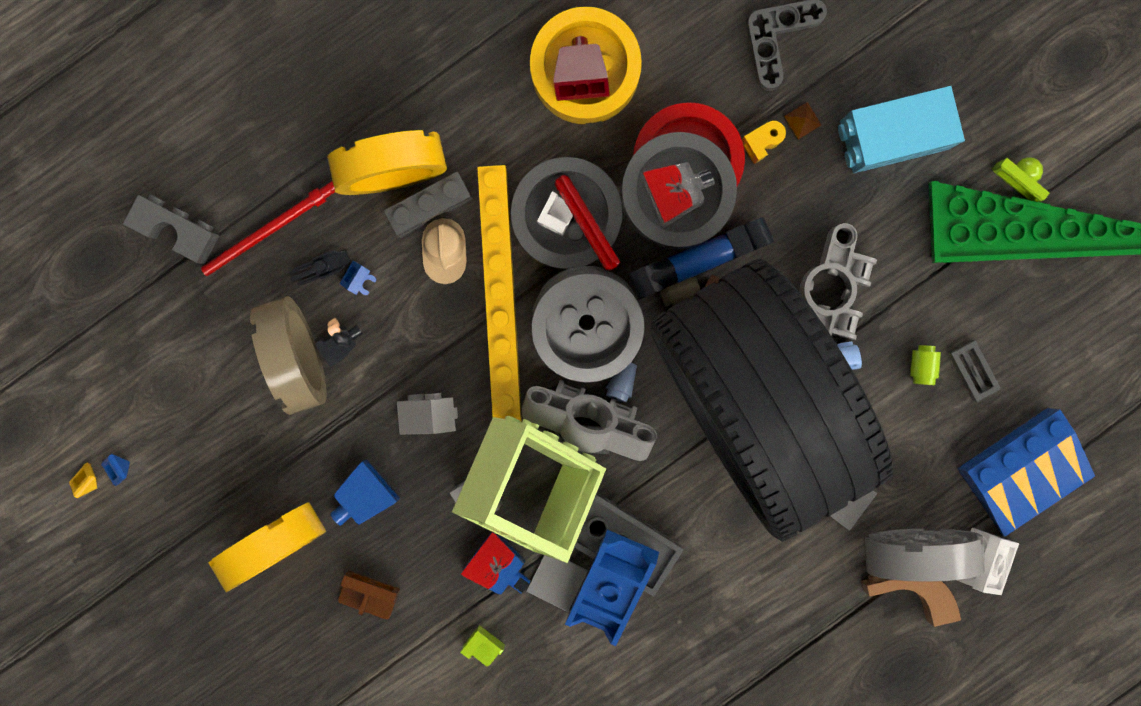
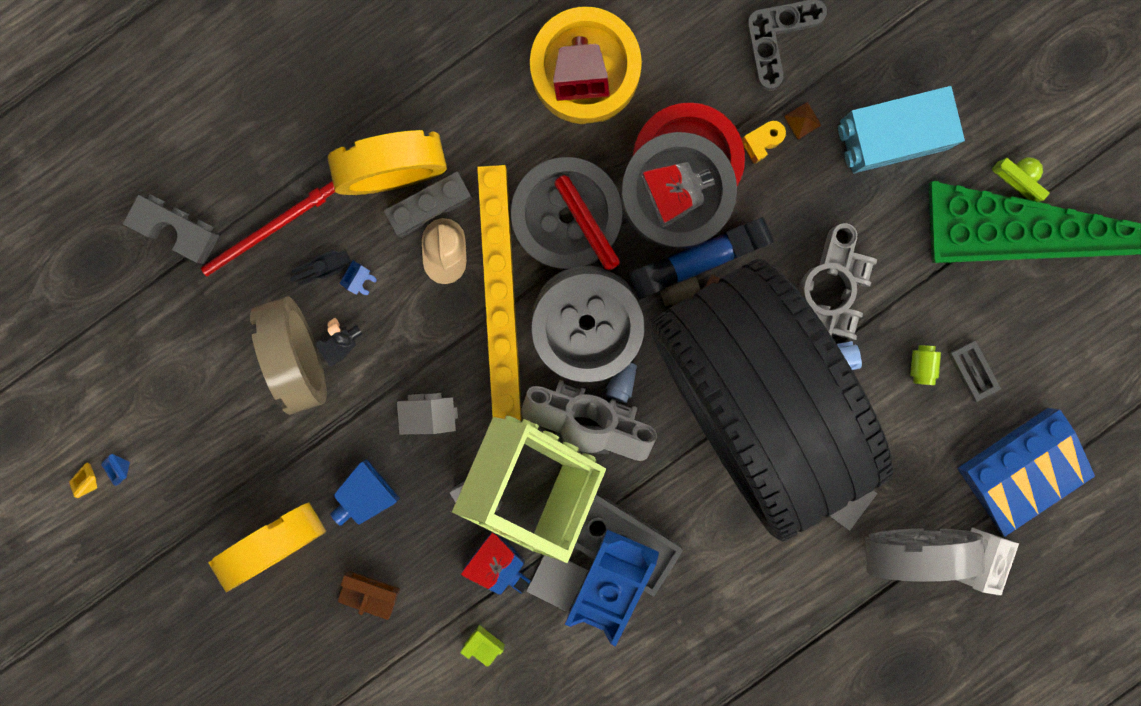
white panel [537,191,573,236] -> none
medium nougat arch [861,575,961,627] -> none

